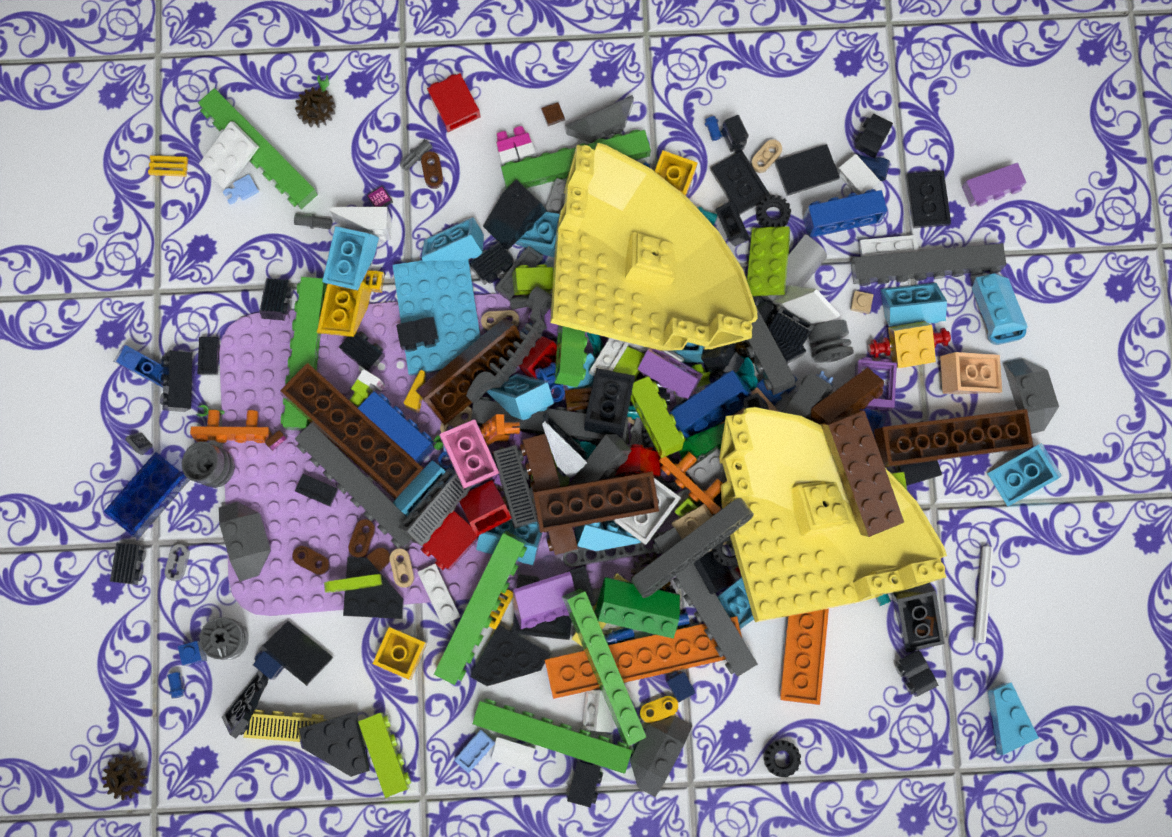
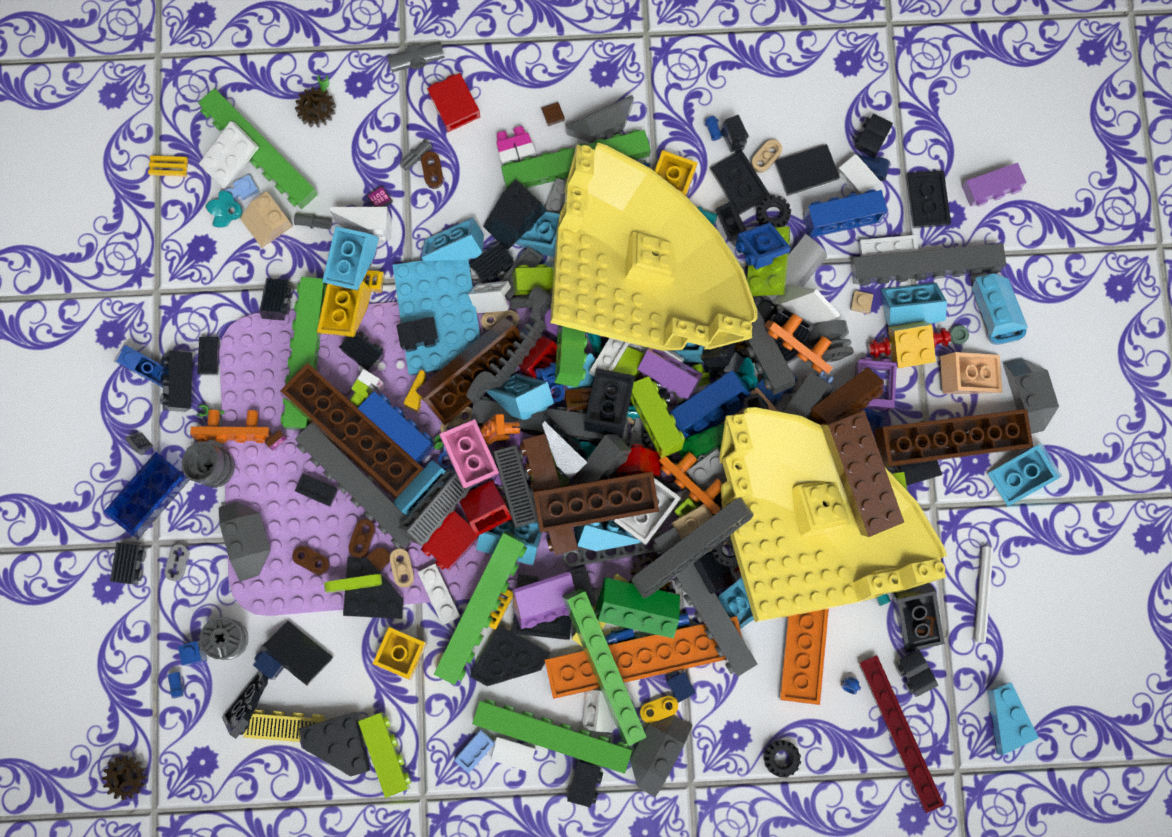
none -> teal plate [205,191,242,228]
none -> tan slope [240,191,293,248]
none -> dark grey piece [387,41,445,73]
none -> white panel [468,281,511,313]
none -> blue plate [736,223,791,269]
none -> orange plate [764,314,833,374]
none -> blue plate [842,677,861,695]
none -> dark red plate [858,655,944,813]
none -> sand green tile [950,325,969,345]

